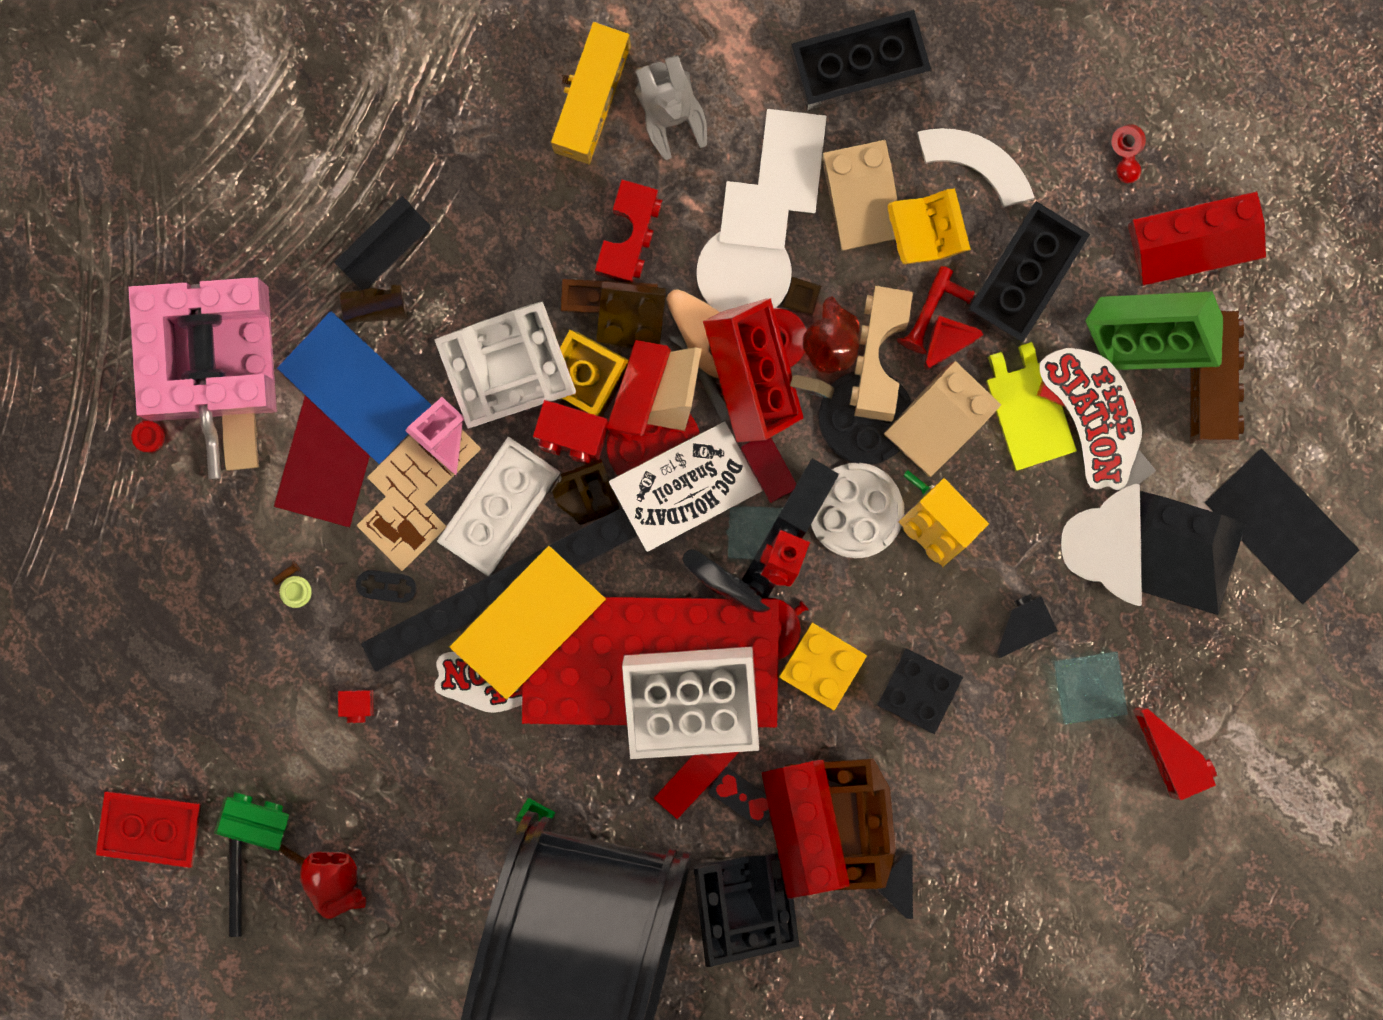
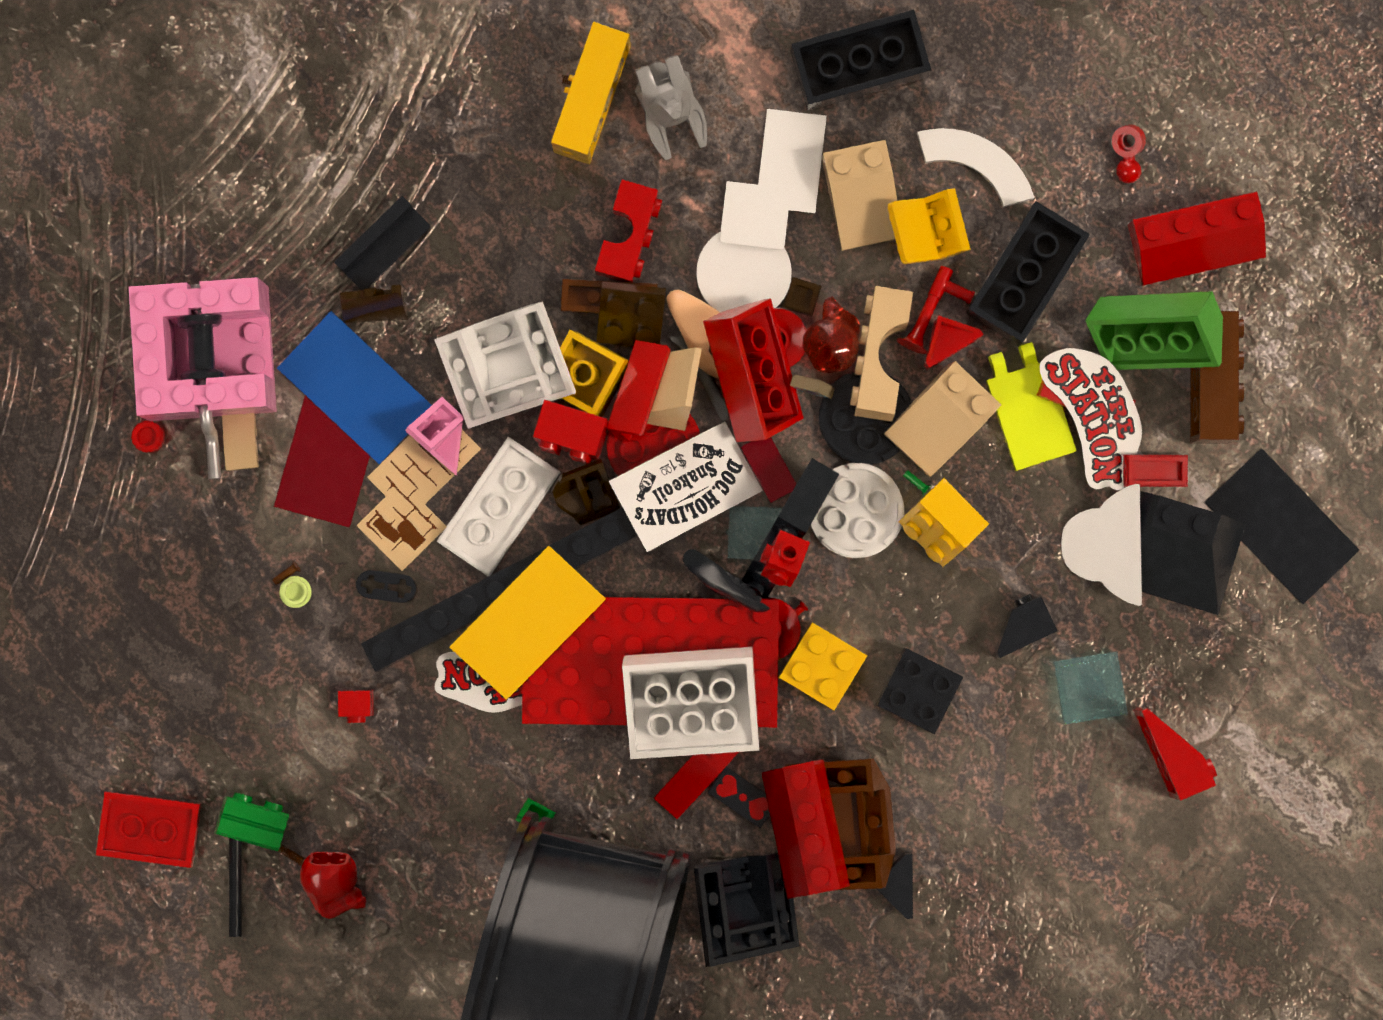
none -> red tile [1123,455,1188,487]

